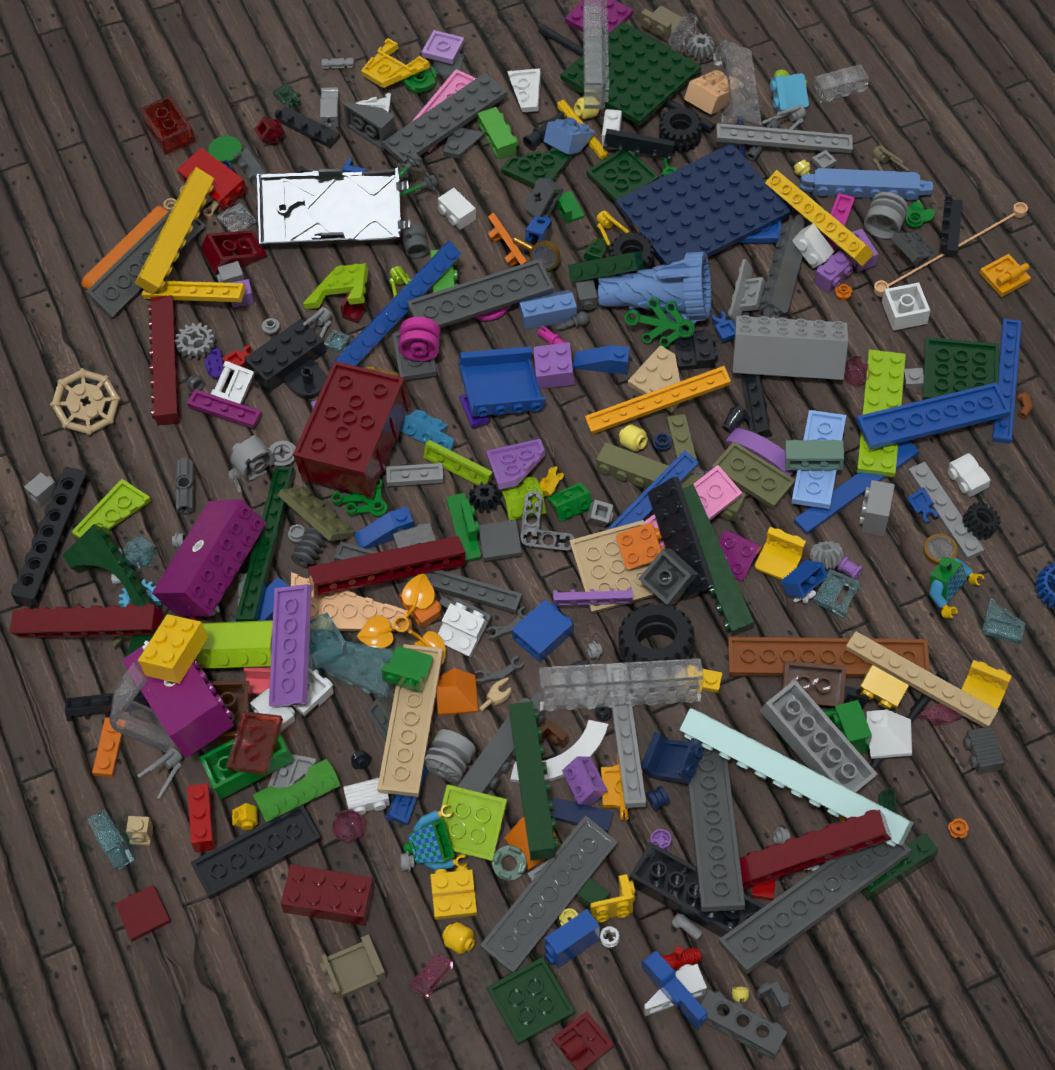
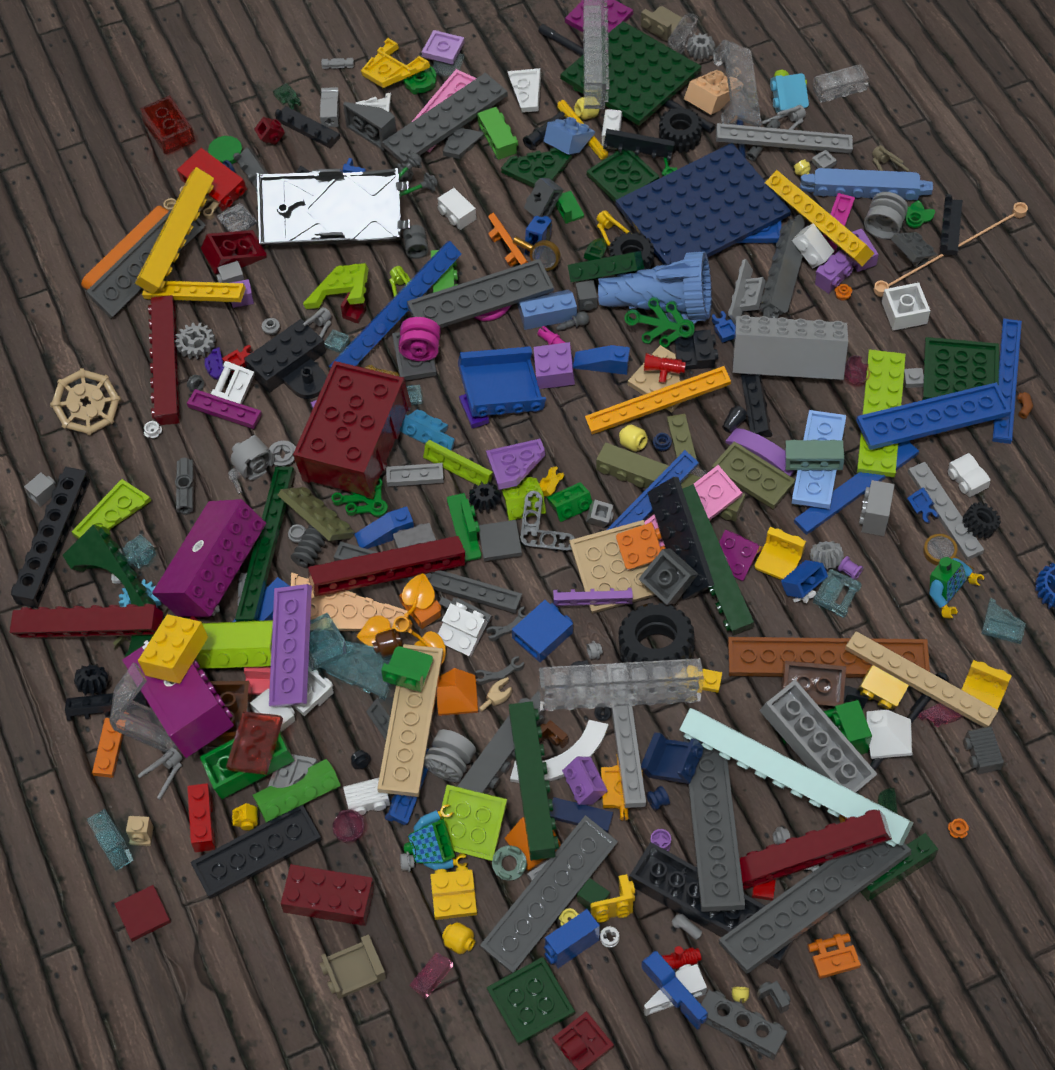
light grey plate [172,532,186,550] -> none
light orange plate [979,254,1031,297] -> none
none -> black gear [74,663,109,696]
none -> white plate [144,421,162,438]
none -> reddish brown head [372,629,403,658]
none -> clear light blue plate [406,385,422,405]
none -> red piece [644,353,686,384]
none -> orange plate [807,933,861,979]

